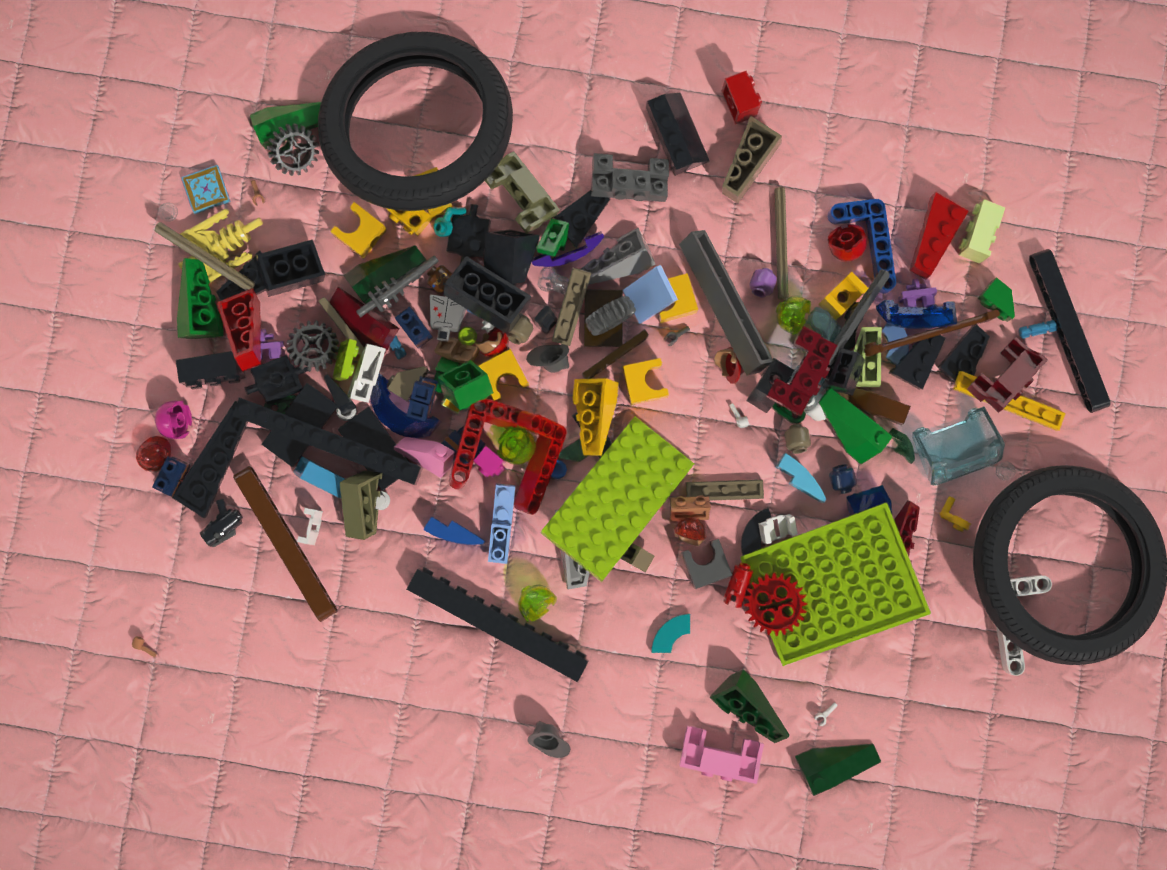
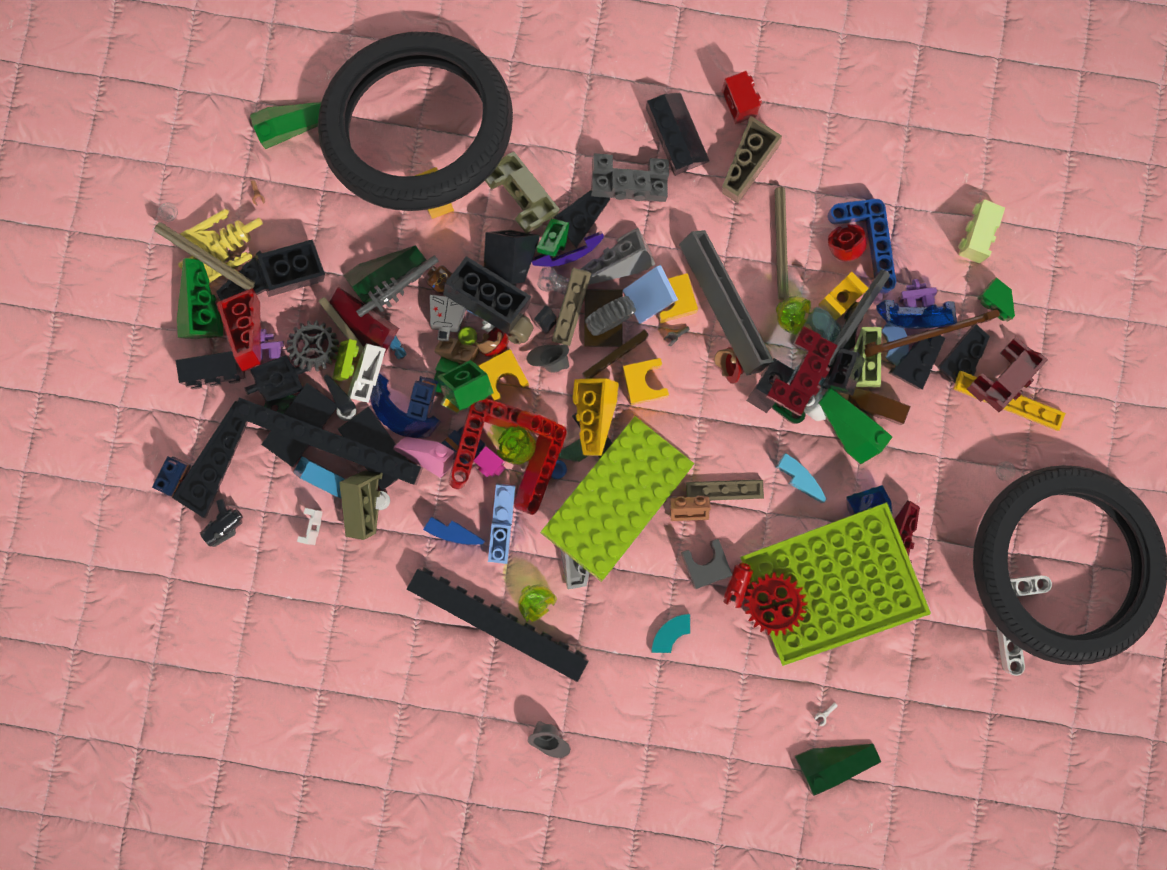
nougat hand [132,636,157,658] -> none
clear red piece [136,436,171,473] -> none
dark pink cylinder [155,401,192,439] -> none
tile [181,165,231,214] -> none
reddish brown beam [233,466,338,622] -> none
dark grey gear [267,123,319,176] -> none
yellow piece [330,202,387,259] -> none
yellow brick [387,209,432,236] -> none
dark tan slope [387,366,429,403] -> none
dark blue hips [395,306,433,349] -> none
teal plate [434,207,466,237] -> none
black plate [446,204,491,264] -> none
dark tan slope [620,543,655,573] -> none
clear red piece [674,517,706,546] -> none
bright pink bracket [679,725,764,784] -> none
dark green wedge [710,669,789,743] -> none
white hand [729,403,749,428] -> none
black tile [741,508,772,556] -> none
medium lavender head [749,268,777,298] -> none
white piece [758,514,798,544] -> none
dark tan head [784,424,811,454] -> none
dark blue head [829,464,857,494] -> none
clear green slope [889,428,915,464] -> none
red wedge [909,192,969,280] -> none
clear light blue windscreen [912,406,1005,486] -> none
yellow plate [940,496,972,532] -> none
dark azure axle [1019,320,1057,339] -> none
black beam [1029,249,1111,413] -> none

